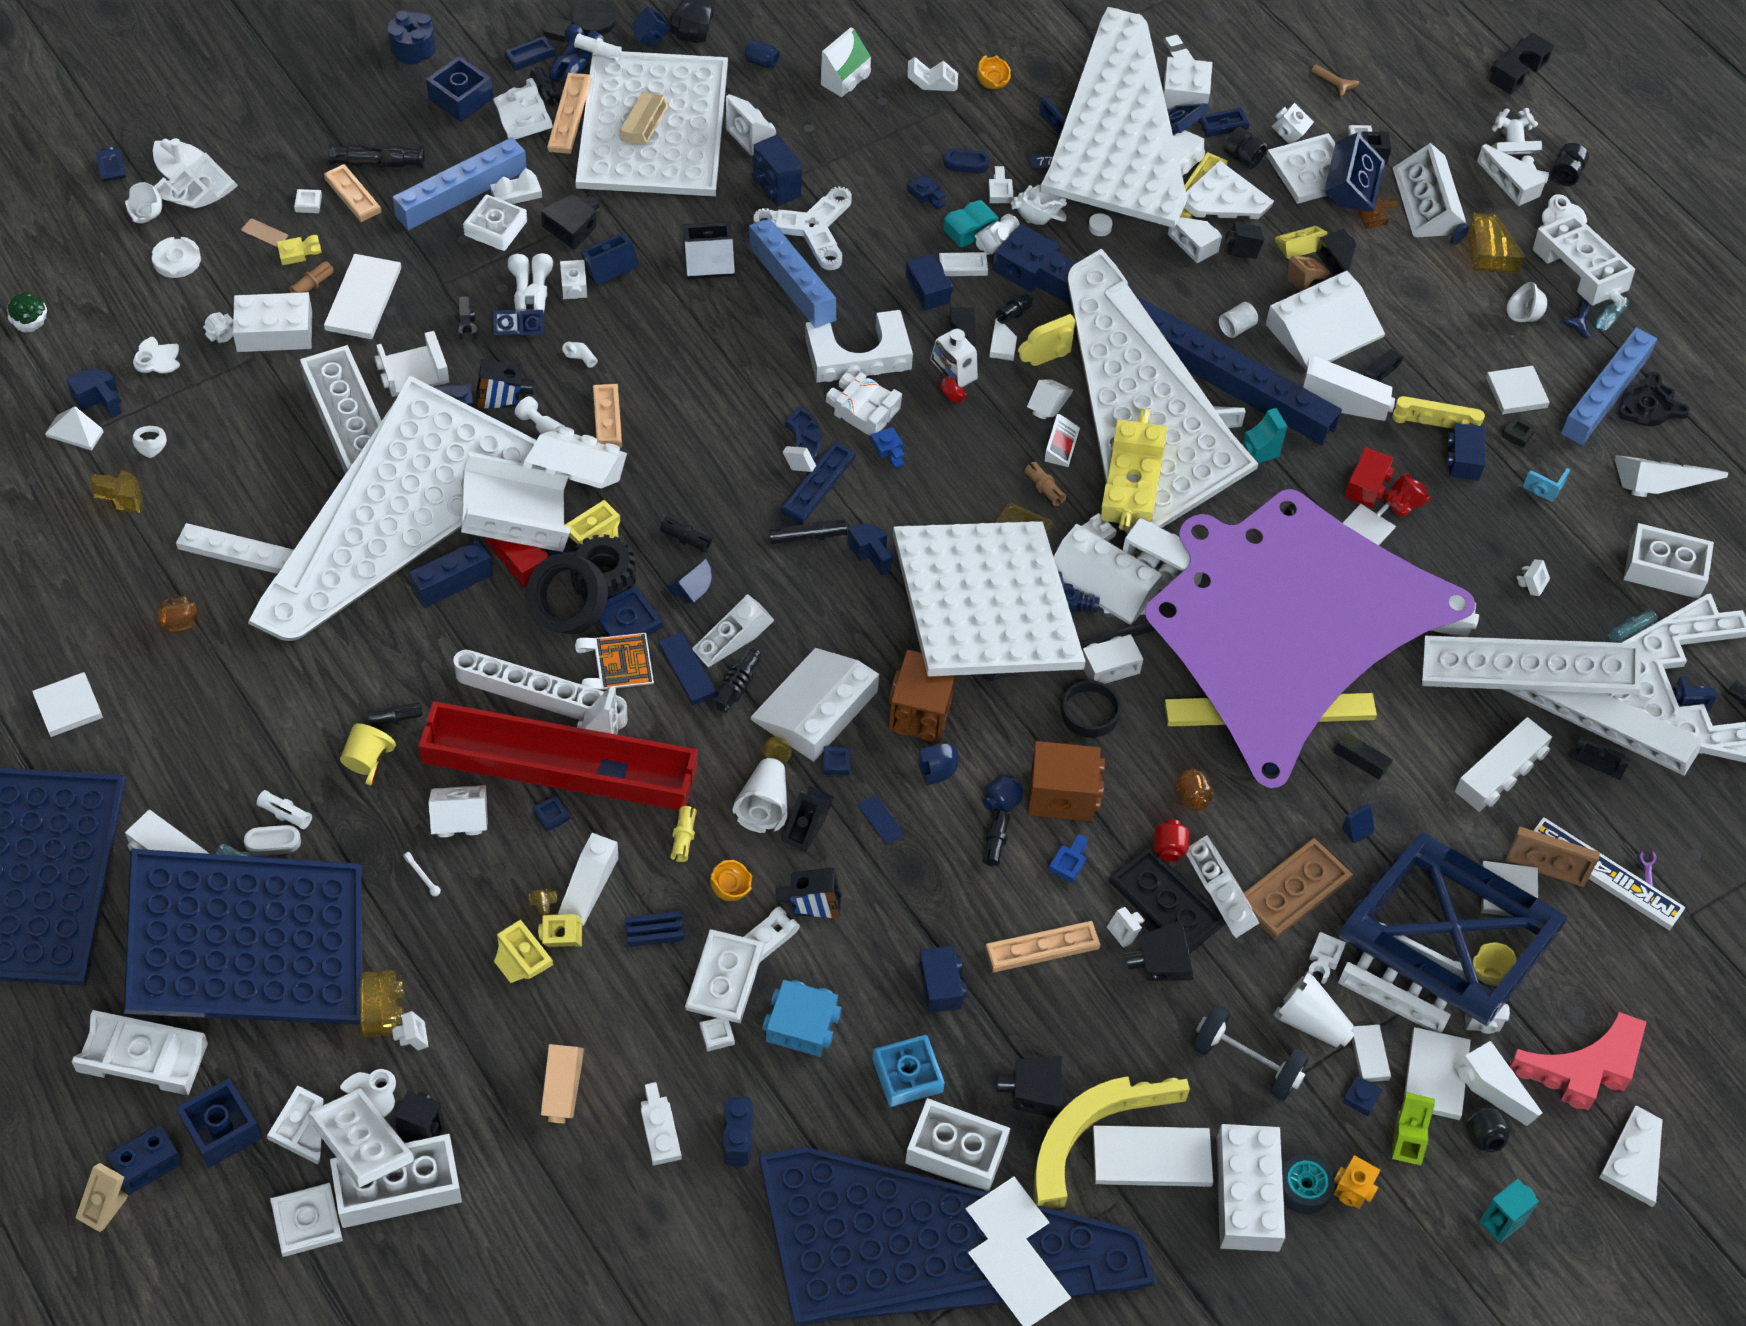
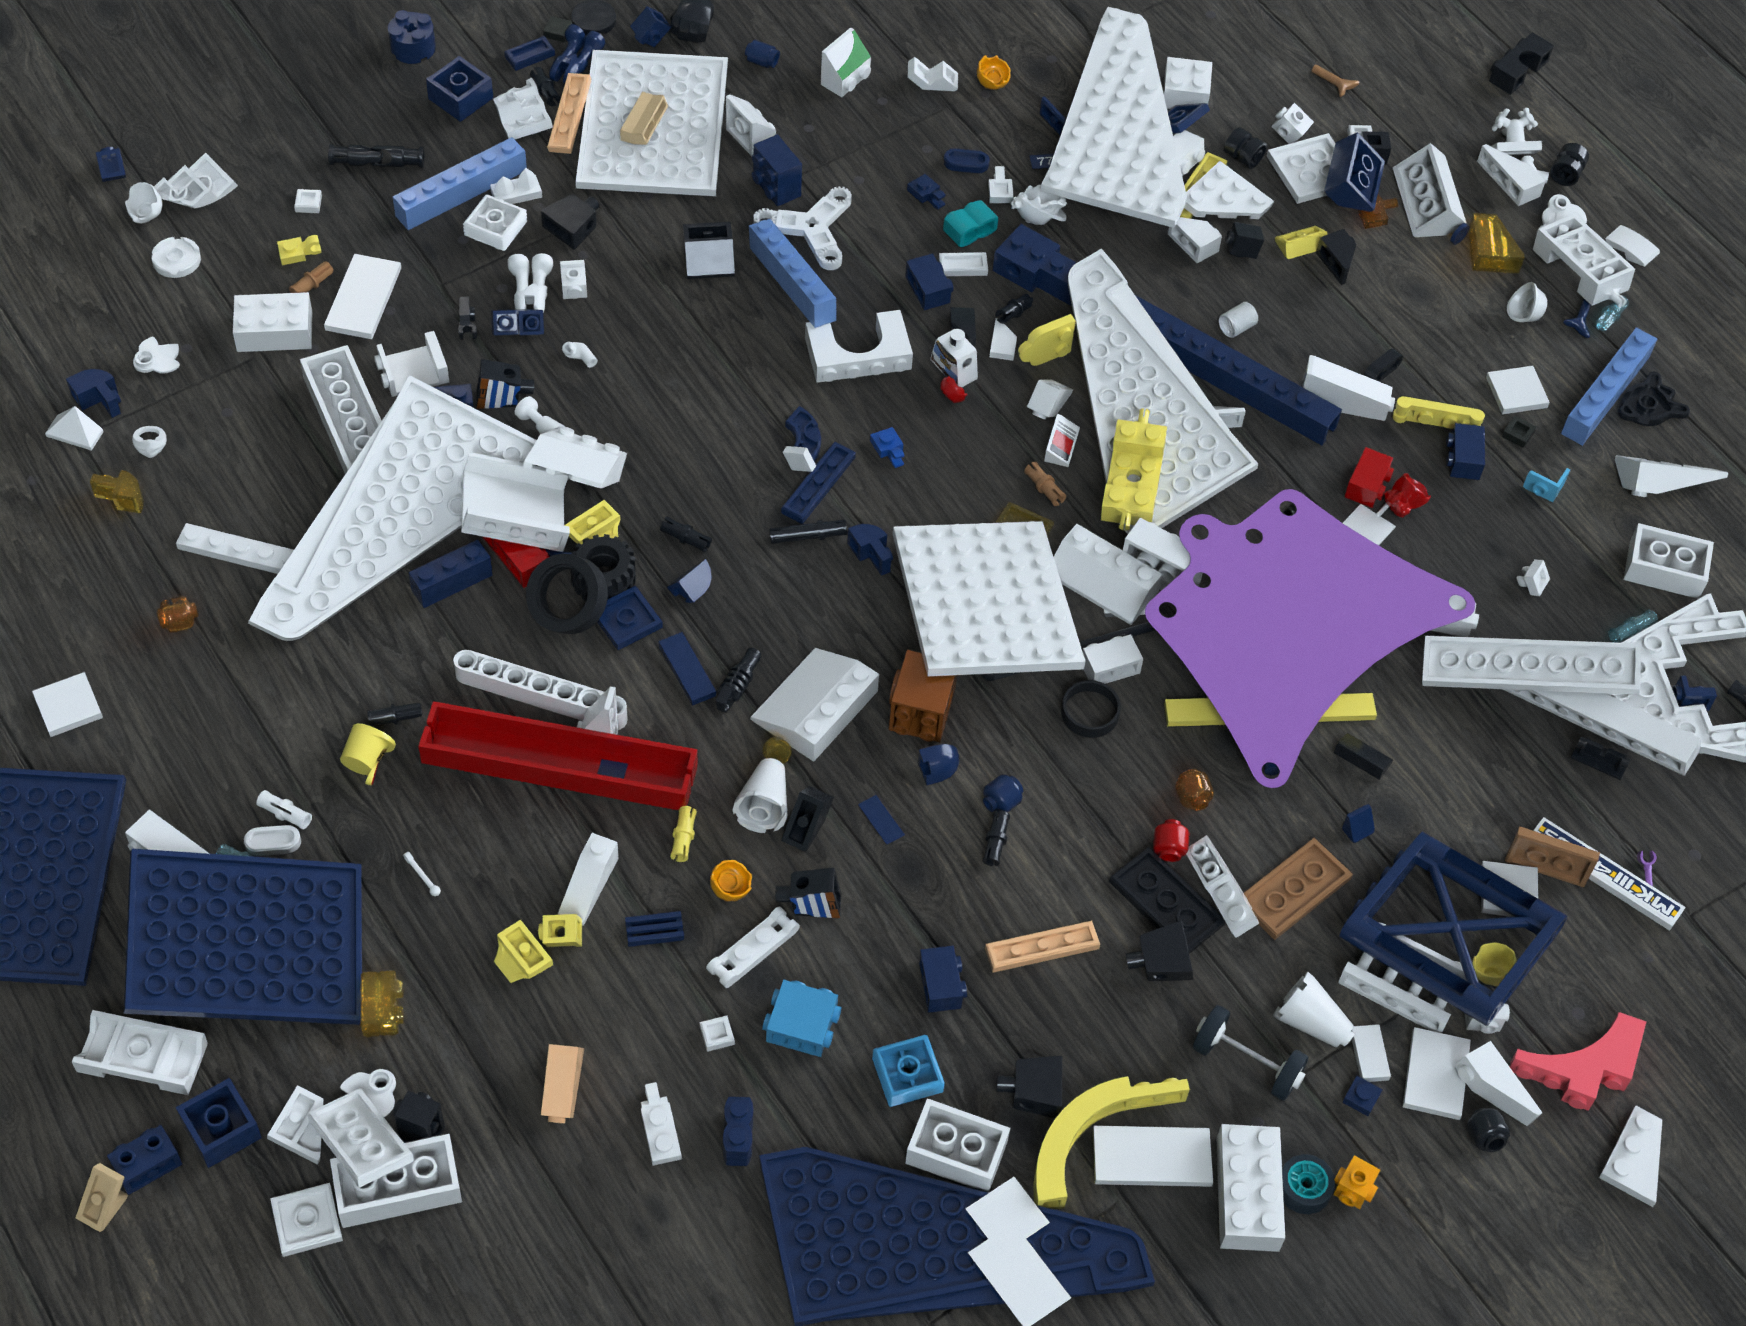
dark green piece [7,293,47,333] -> none
white shield [153,138,205,179] -> none
white gear [203,312,233,343] -> none
medium nougat sticker [241,219,289,247] -> none
light nougat tile [324,164,381,222] -> none
white tile [392,1011,429,1050] -> none
white slope [429,785,488,837] -> none
clear yellow tile [529,889,558,915] -> none
dark blue tile [533,795,570,832] -> none
white pin [574,33,622,61] -> none
flag [575,633,654,690] -> none
dark blue brick [580,233,639,285] -> none
light nougat tile [593,384,622,447] -> none
white tile [685,929,765,1023] -> none
white slope [692,594,774,667] -> none
dark blue tile [823,746,851,775] -> none
white hips [826,372,902,436] -> none
white connector [975,214,1020,255] -> none
dark orange brick [1028,741,1105,822] -> none
blue plate [1049,834,1089,884] -> none
dark blue piece [1058,571,1100,613] -> none
white tile [1082,513,1116,541] -> none
white tile [1088,213,1112,236] -> none
white tile [1107,907,1145,948] -> none
white sticker [1162,35,1194,60] -> none
dark blue tile [1198,108,1250,137] -> none
teal arch [1242,408,1287,463] -> none
white slope [1265,271,1385,370] -> none
medium nougat slope [1287,256,1330,292] -> none
white plate [1308,932,1346,984] -> none
lime brick [1392,1092,1435,1165] -> none
white brick [1455,717,1552,812] -> none
teal brick [1479,1179,1539,1244] -> none
none -> white slope [1605,225,1660,267]

